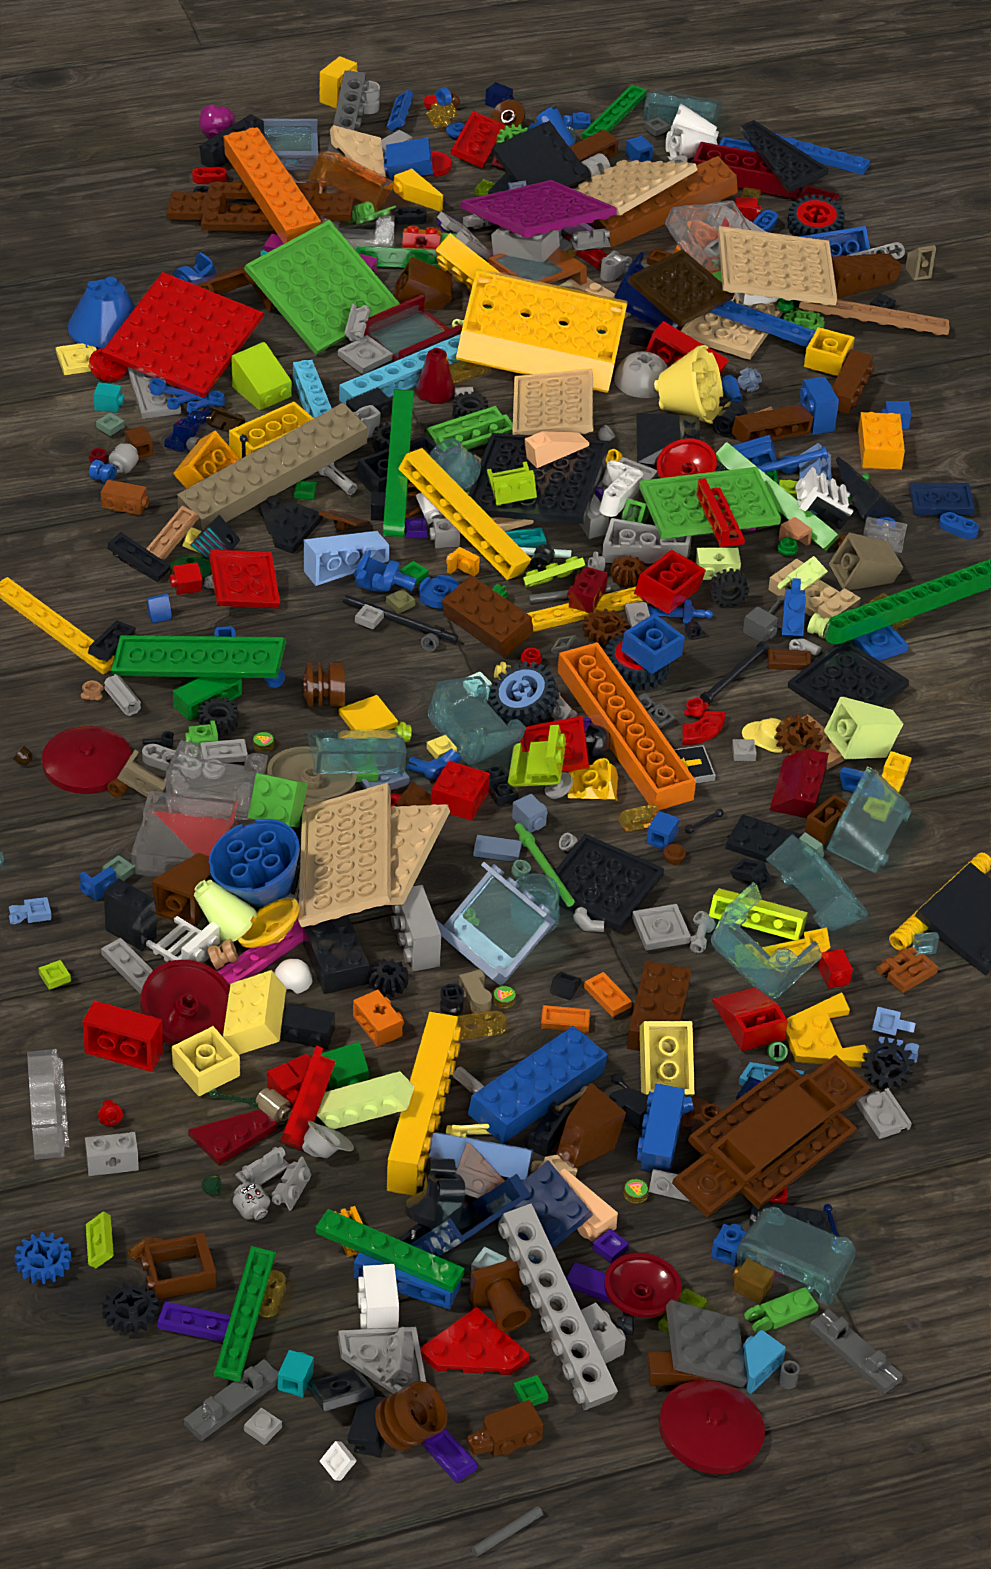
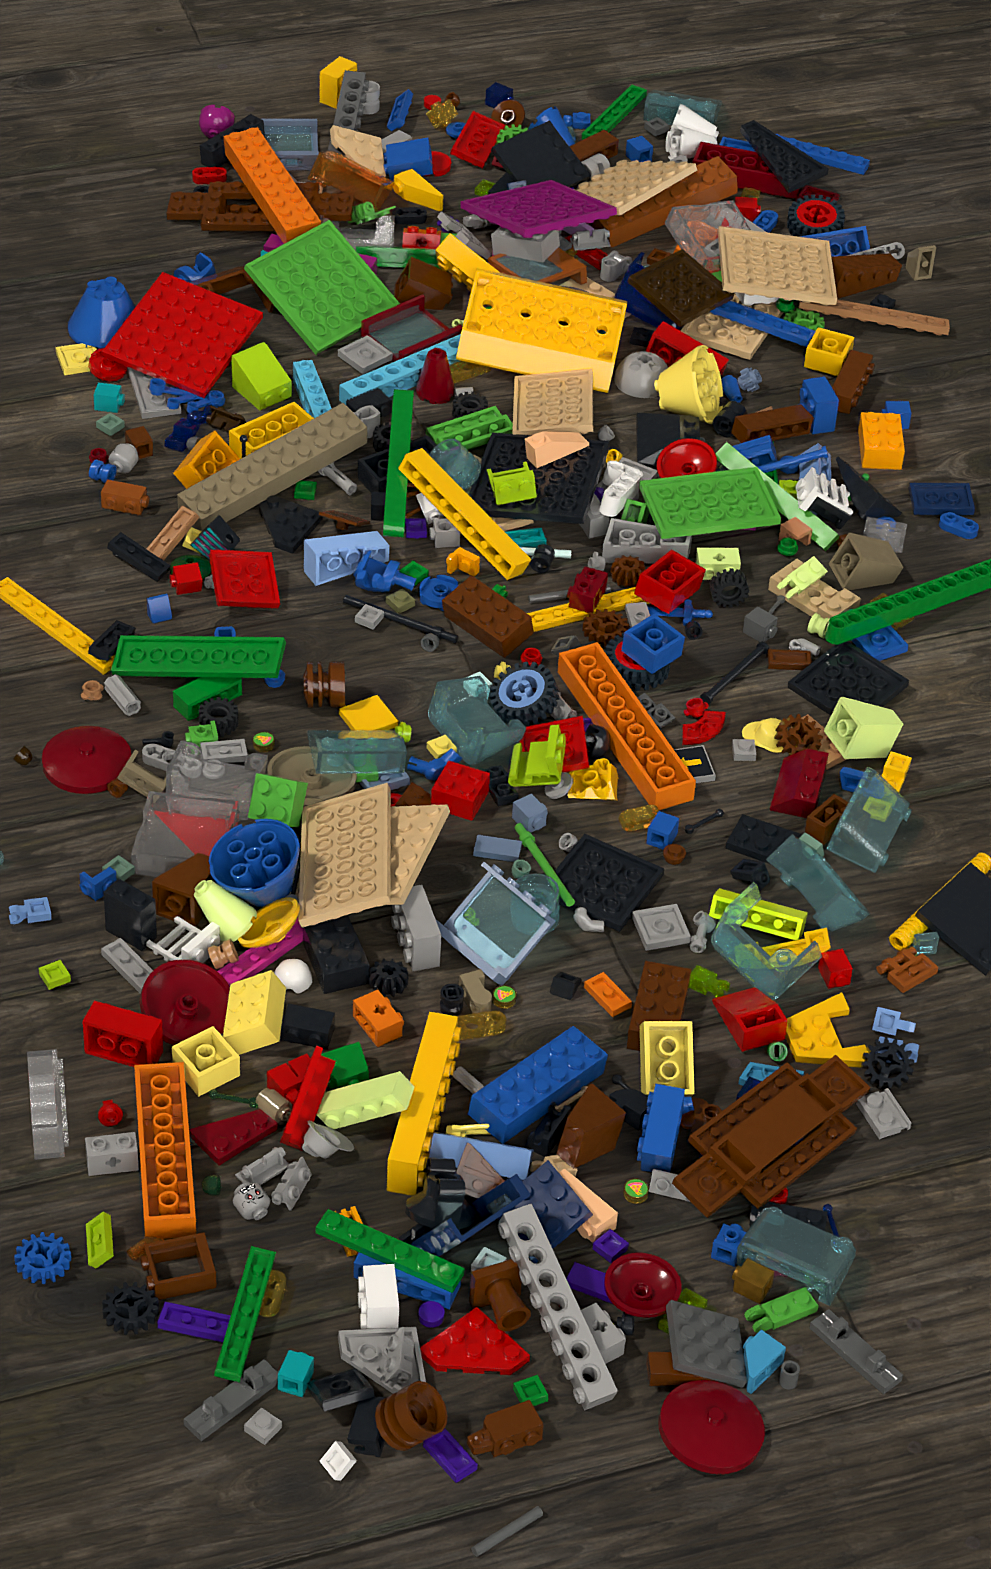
light grey hinge [345,304,370,343] -> none
blue tile [436,87,452,106] -> none
lime wing [523,556,585,588] -> none
orange tile [541,1005,590,1033] -> none
red fence [696,478,745,547] -> none
blue hinge [781,578,806,638] -> none
none -> orange brick [134,1062,196,1240]
none -> dark purple tile [418,1301,445,1328]
none -> clear neon green plate [689,965,730,998]

